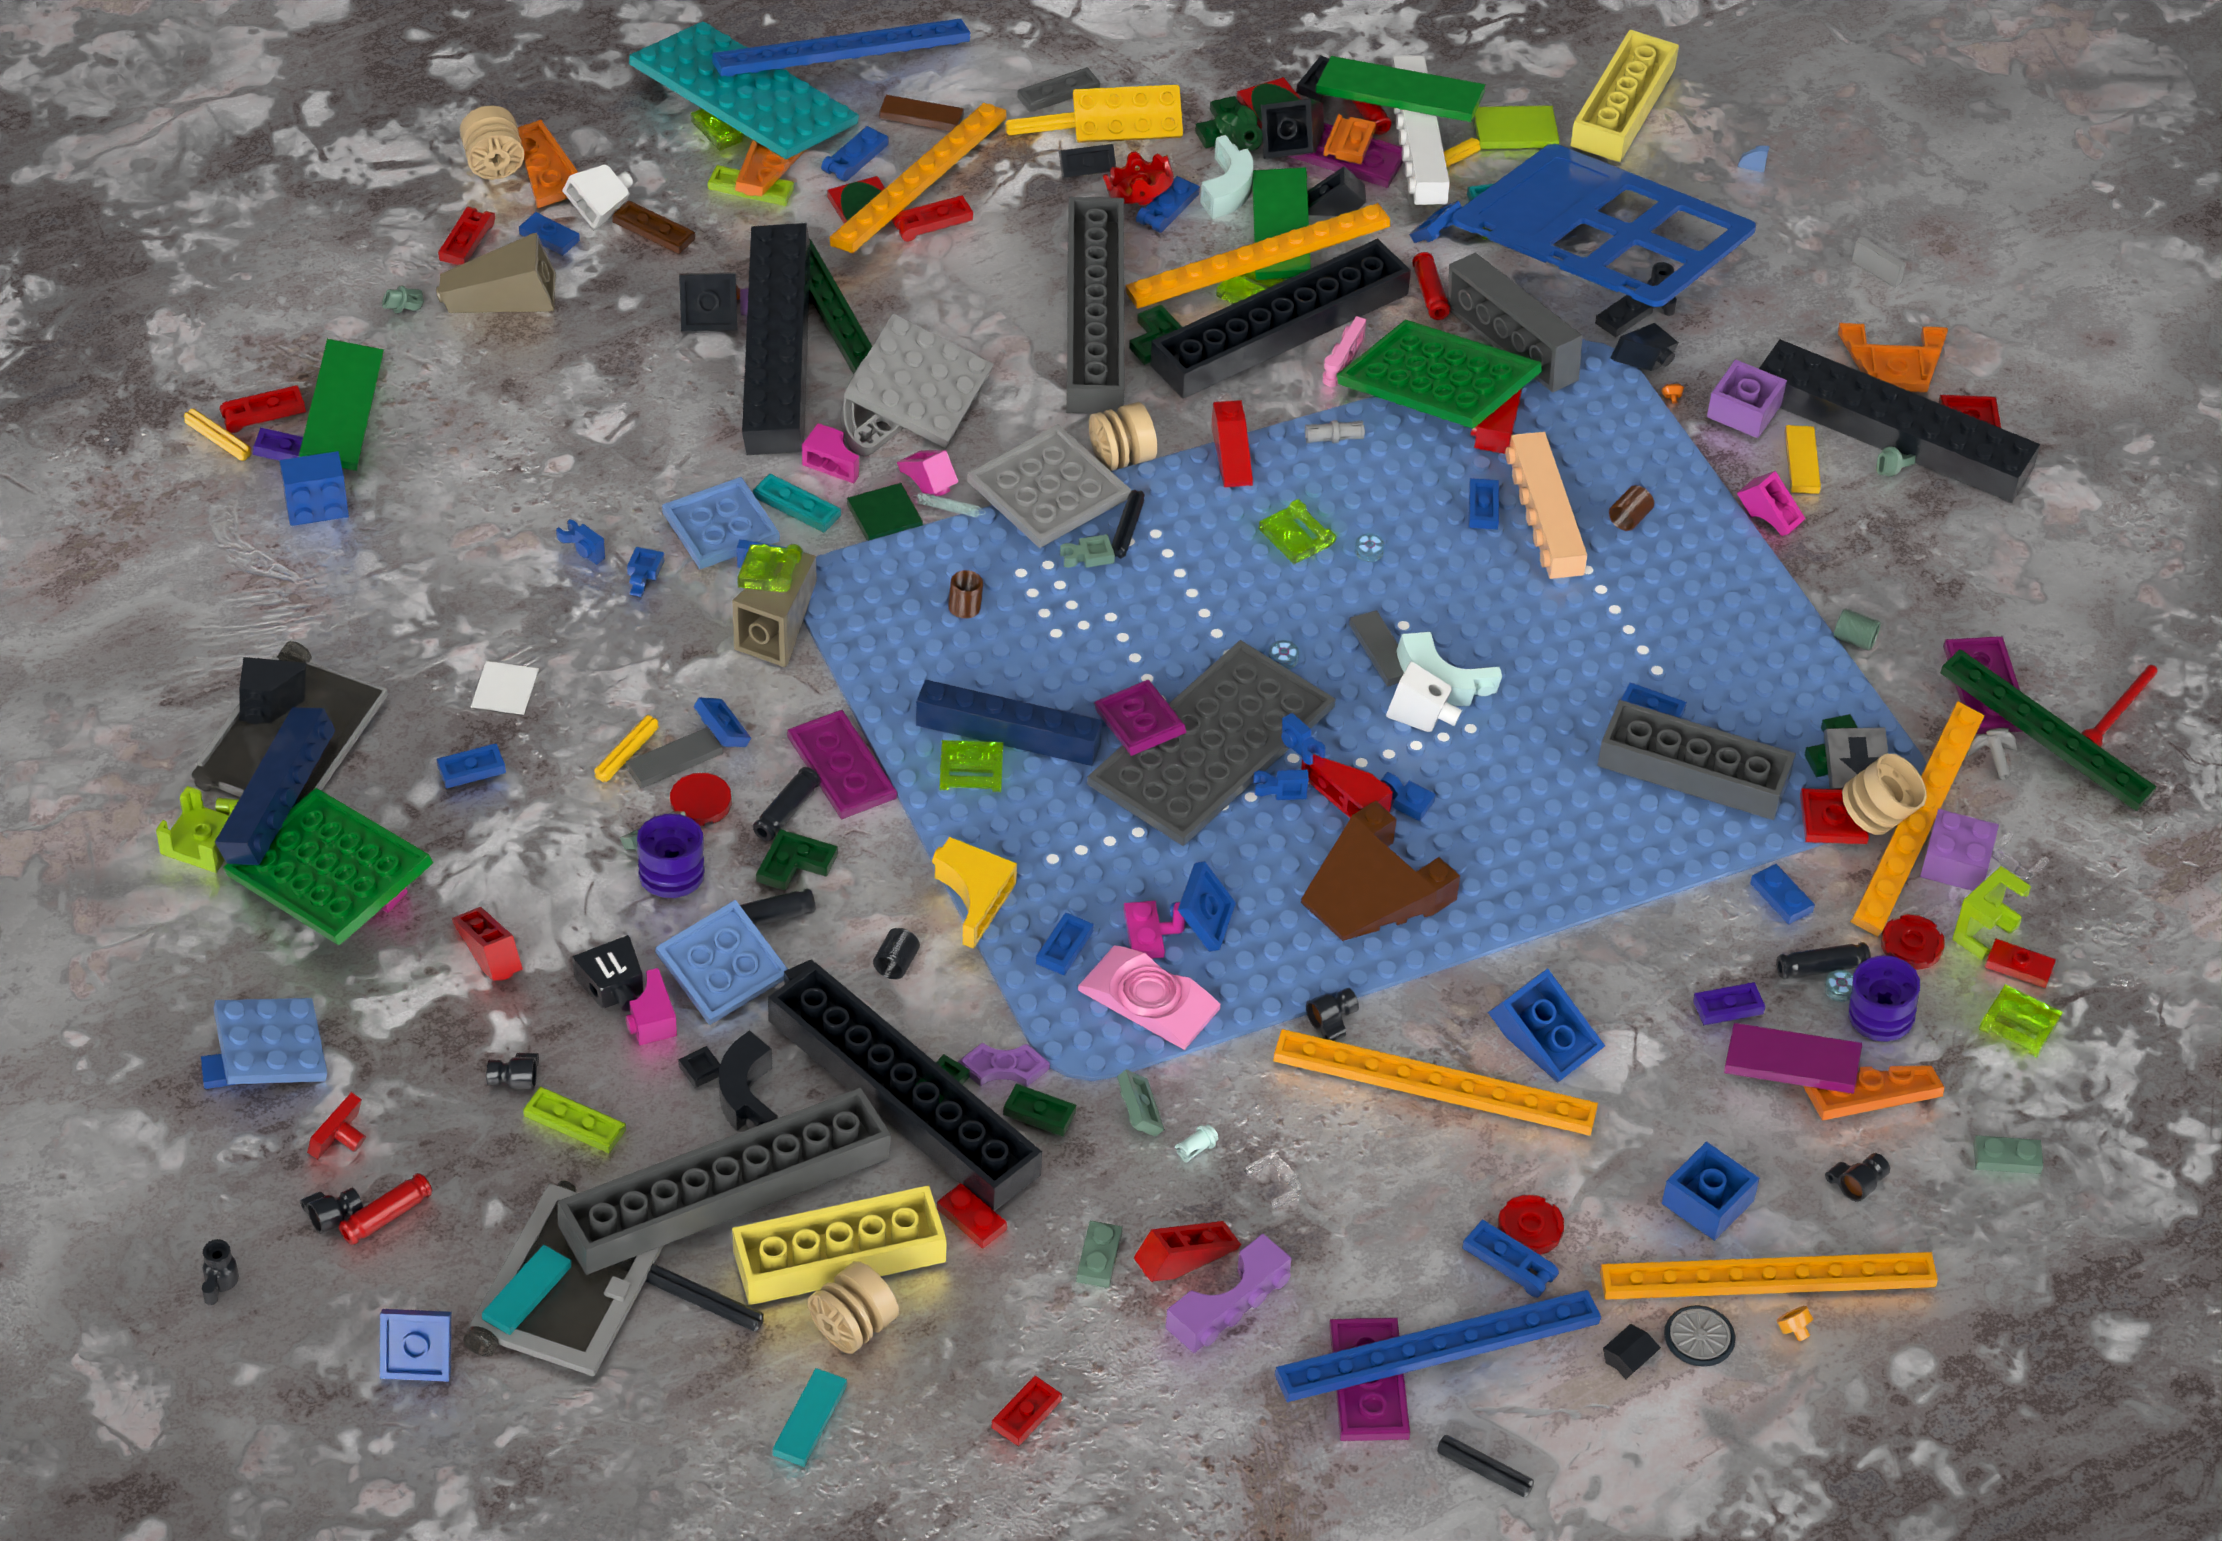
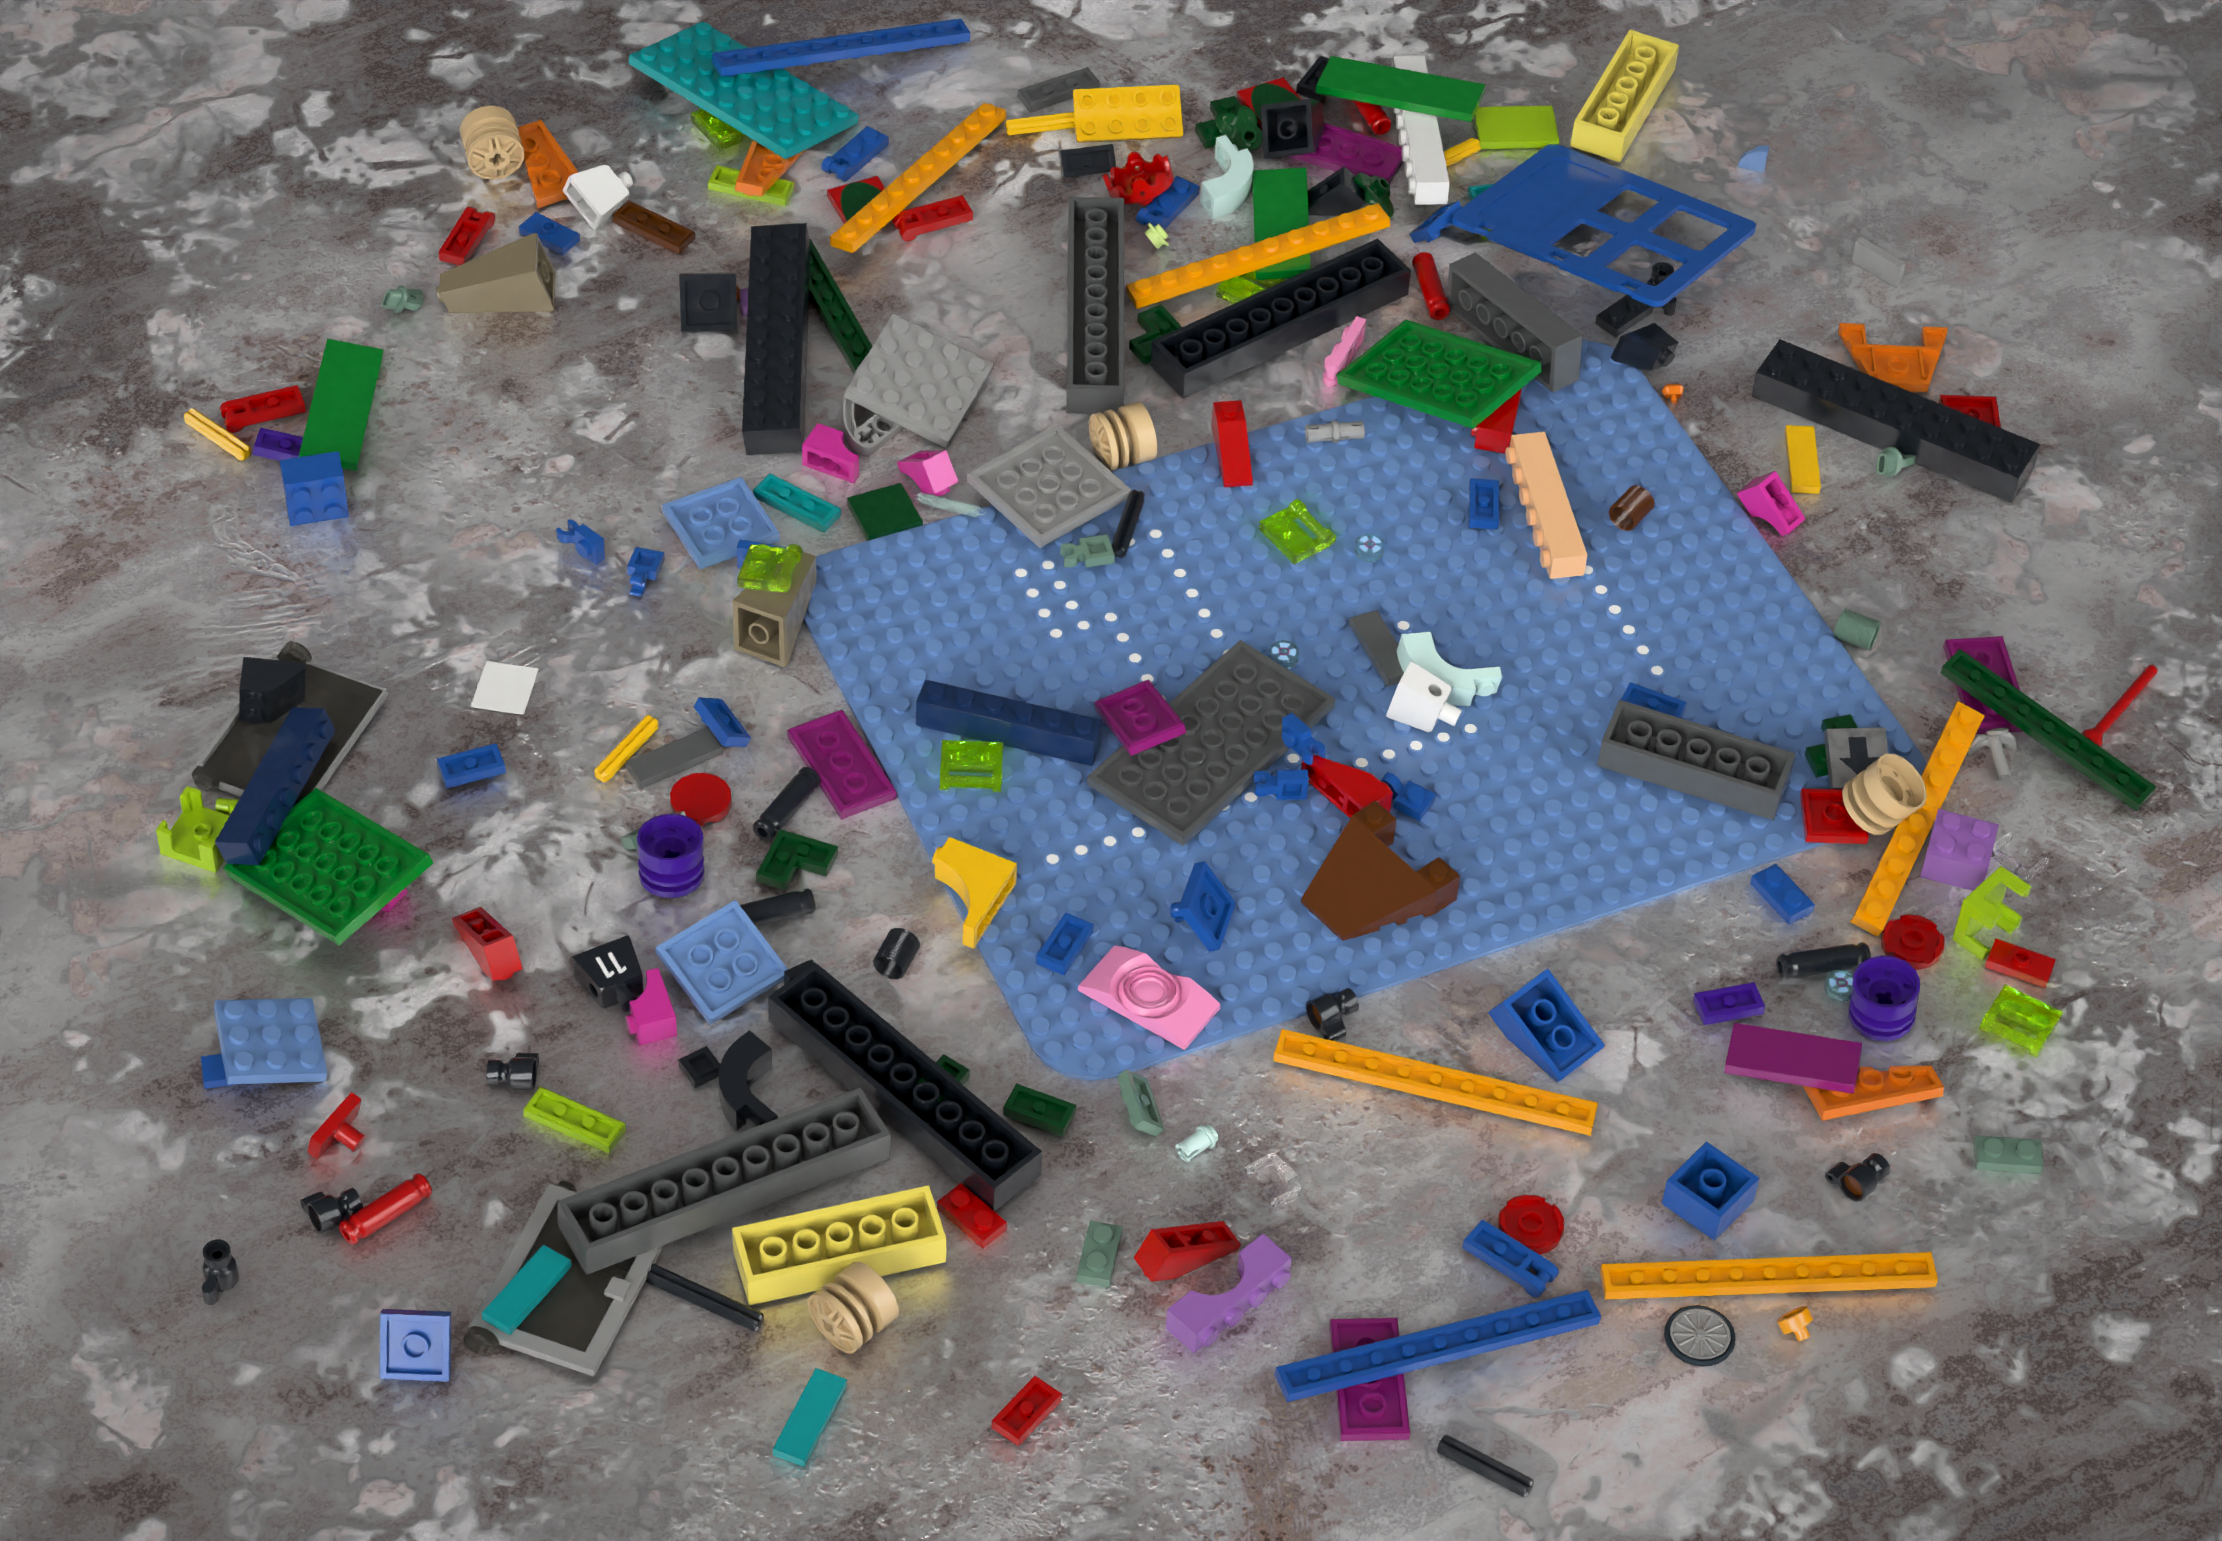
reddish brown tile [879,95,964,131] -> none
reddish brown piece [948,570,983,618] -> none
medium lavender tile [958,1043,1050,1087] -> none
dark pink plate [1124,901,1185,959] -> none
orange plate [1324,114,1376,164] -> none
black piece [1603,1324,1661,1379] -> none
medium lavender brick [1707,359,1787,438] -> none
none -> yellowish green plate [1144,223,1169,249]
none -> dark green plate [1353,173,1394,218]

